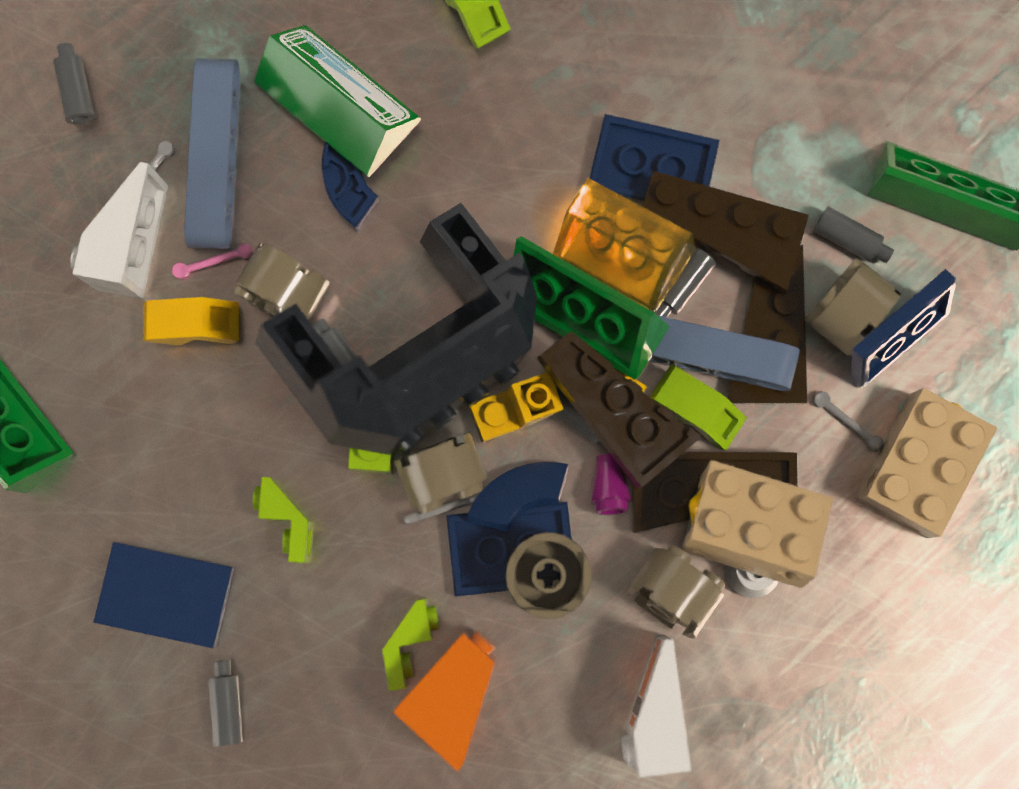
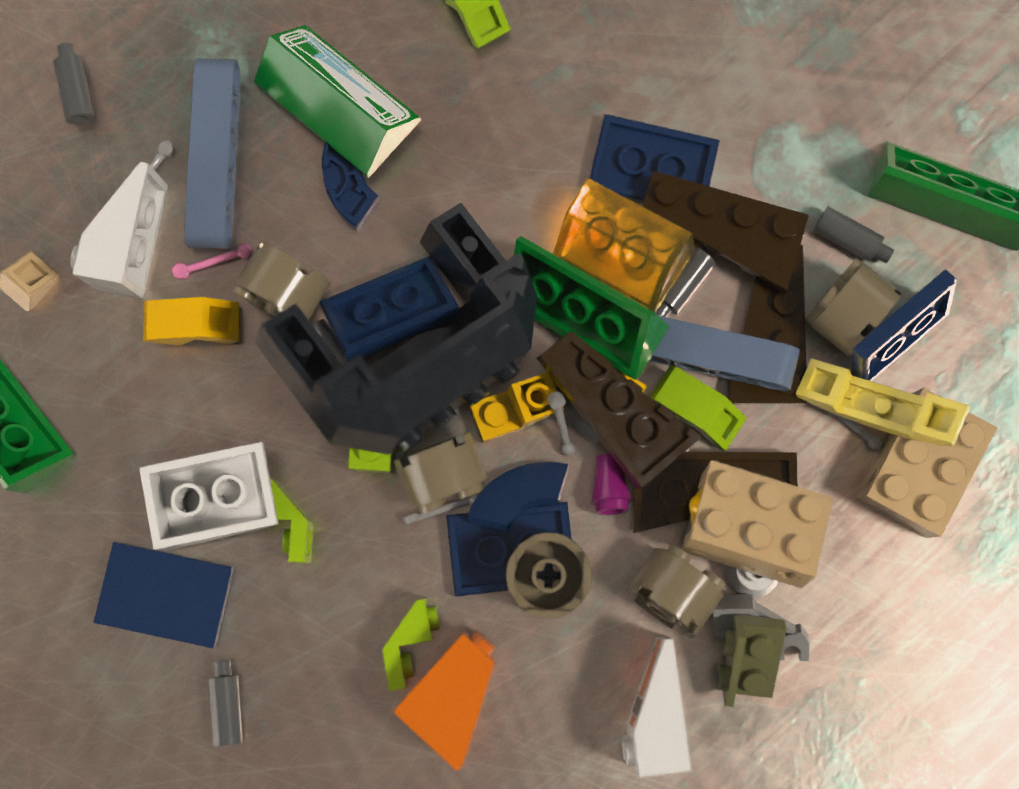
none -> tan slope [0,251,60,312]
none -> white slope [139,442,278,550]
none -> dark blue tile [320,256,462,362]
none -> light grey hinge [547,392,575,455]
none -> light grey piece [713,594,810,661]
none -> olive bracket [716,614,786,707]
none -> light yellow slope [796,358,970,446]

